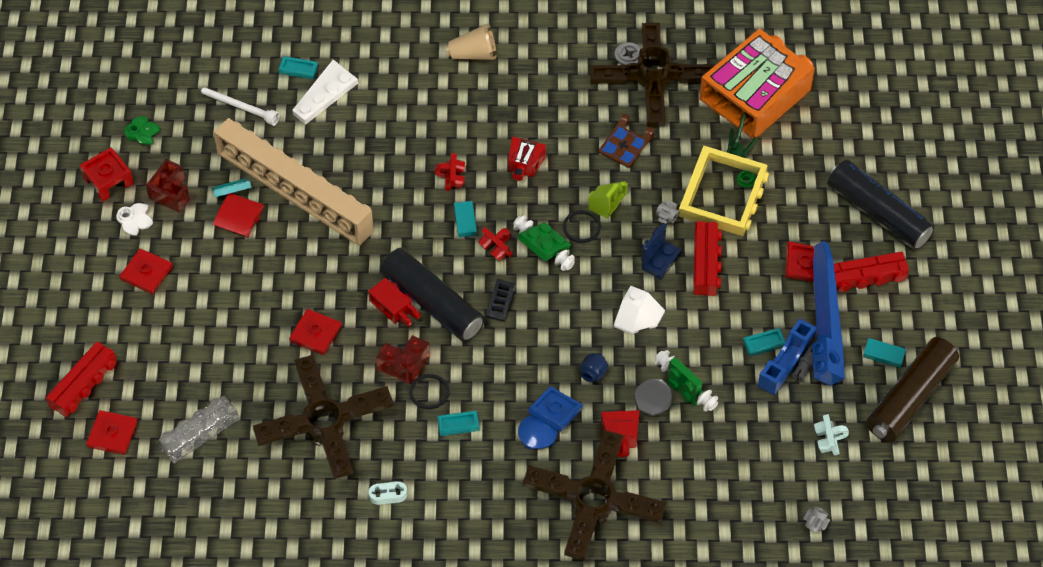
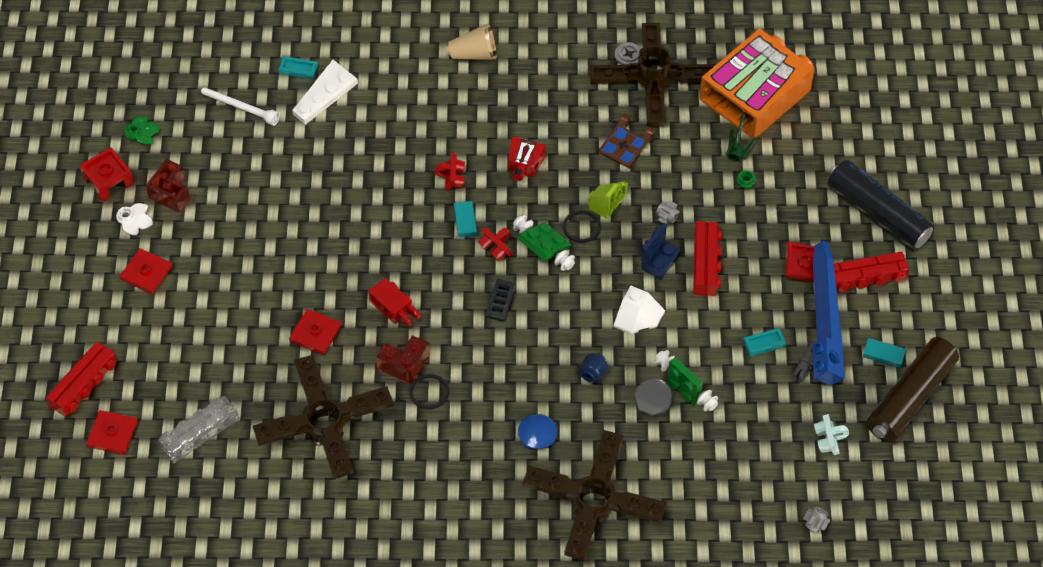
teal tile [212,178,251,197] -> none
red slope [213,193,264,238] -> none
tan brick [214,118,374,246] -> none
light aqua beam [369,482,407,505] -> none
black piece [381,248,485,342] -> none
teal tile [437,410,479,436] -> none
blue plate [528,386,583,432] -> none
red torso [601,410,639,457] -> none
light yellow window [679,146,770,236] -> none
blue arch [758,318,817,396] -> none

